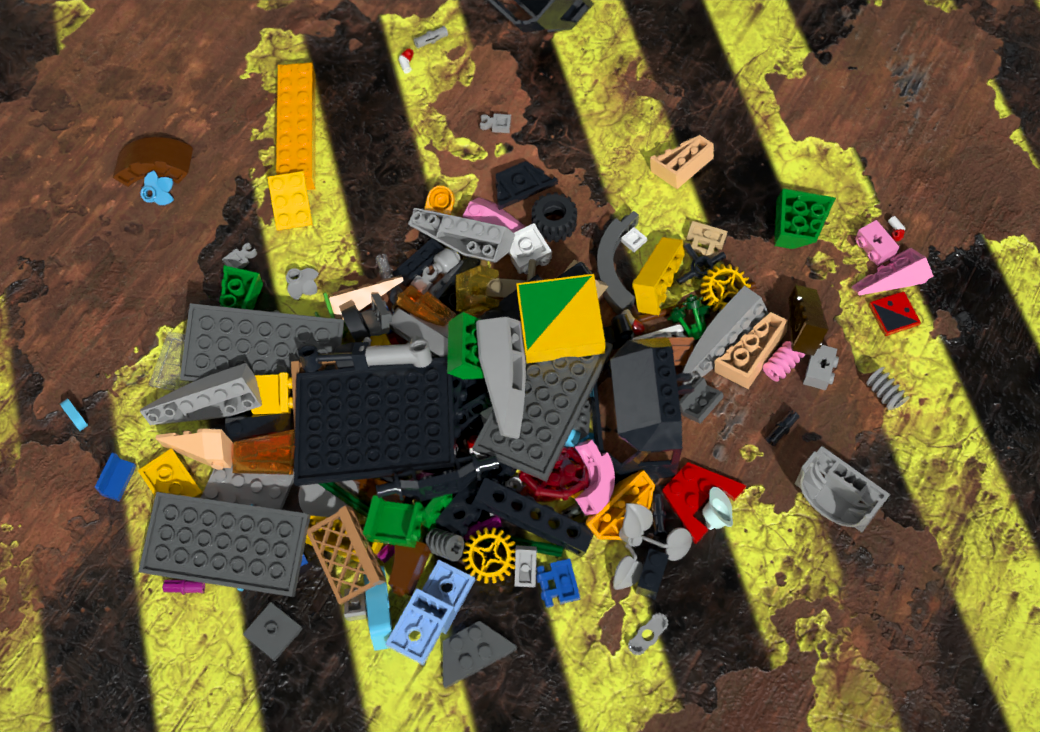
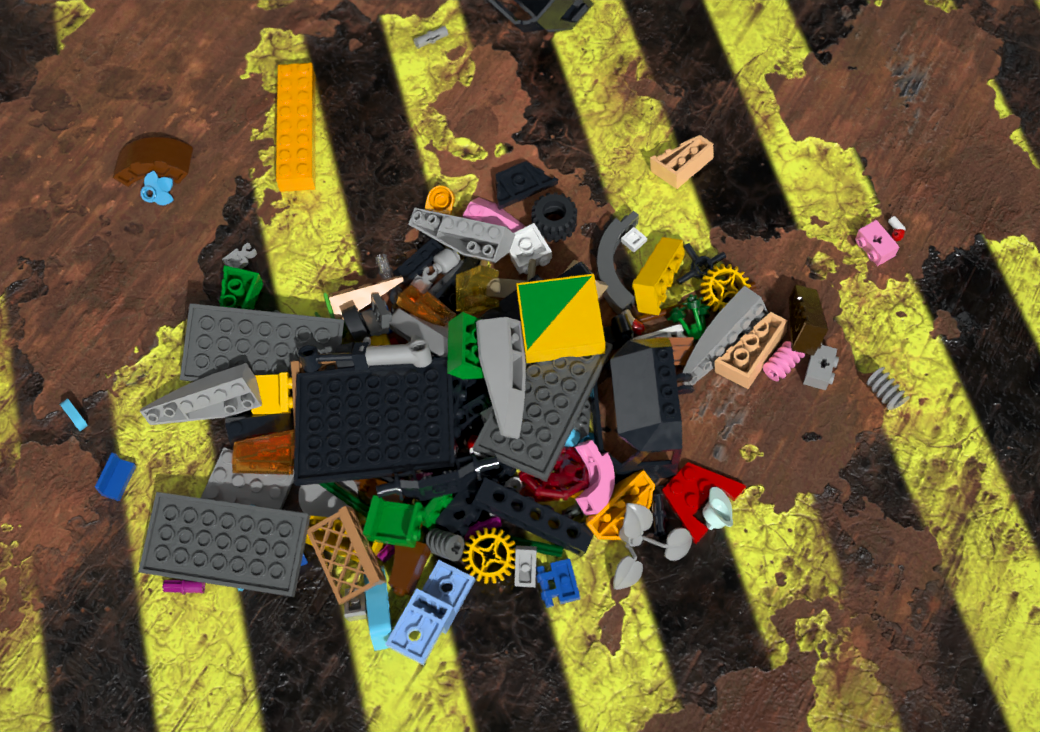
yellow plate [137,448,203,498] -> none
clear piece [149,332,192,391] -> none
light nougat wedge [155,429,236,470] -> none
dark grey plate [243,602,303,661] -> none
yellow plate [267,171,313,231] -> none
light grey plate [286,268,319,300] -> none
arm [399,48,414,73] -> none
dark grey wing [443,621,517,689] -> none
light grey plate [480,114,511,133] -> none
light grey piece [628,613,668,655] -> none
black brick [636,548,669,600] -> none
dark grey bracket [679,377,724,424] -> none
tan plate [684,221,728,258] -> none
black pin [765,409,800,446] -> none
green wedge [774,188,836,249] -> none
light grey piece [795,446,890,532] -> none
bright pink wedge [851,248,933,295] -> none
red tile [869,291,921,337] -> none

